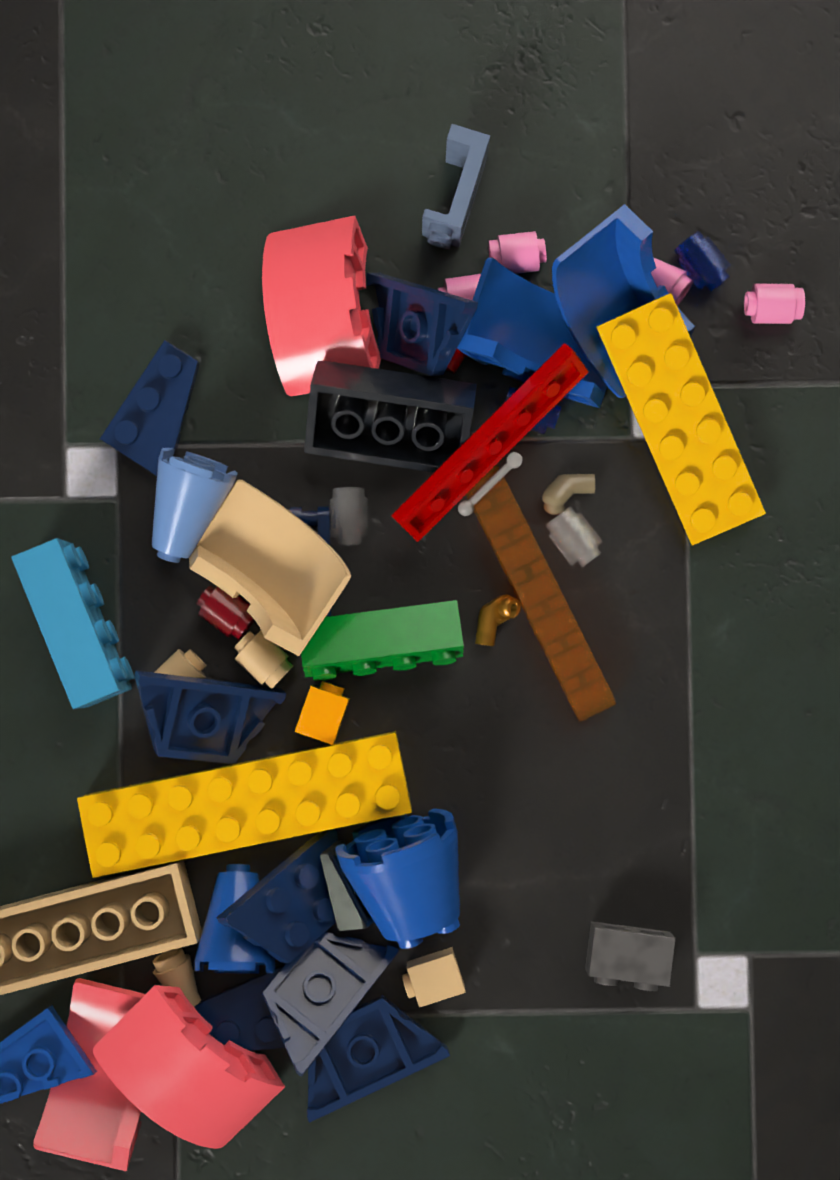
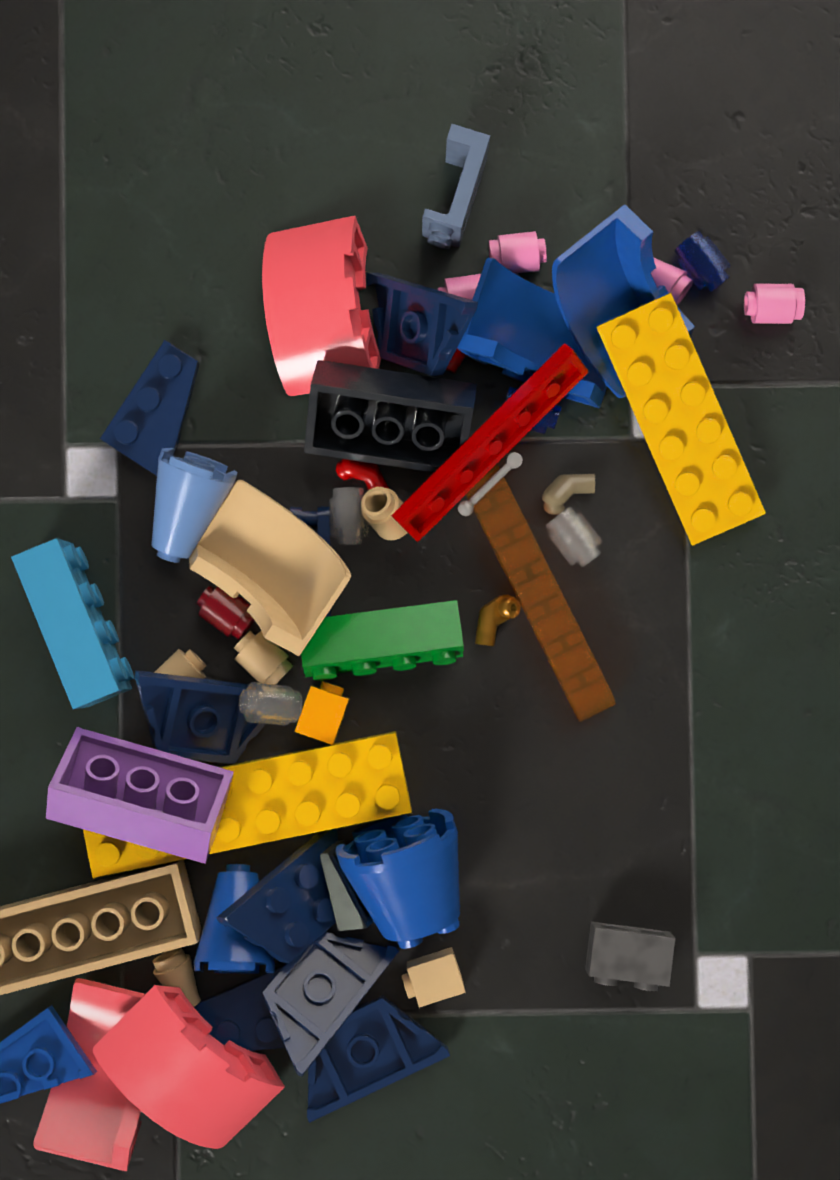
none -> medium lavender slope [46,727,234,864]
none -> clear brick [239,682,302,726]
none -> red arm [336,459,389,490]
none -> tan brick [361,487,407,540]

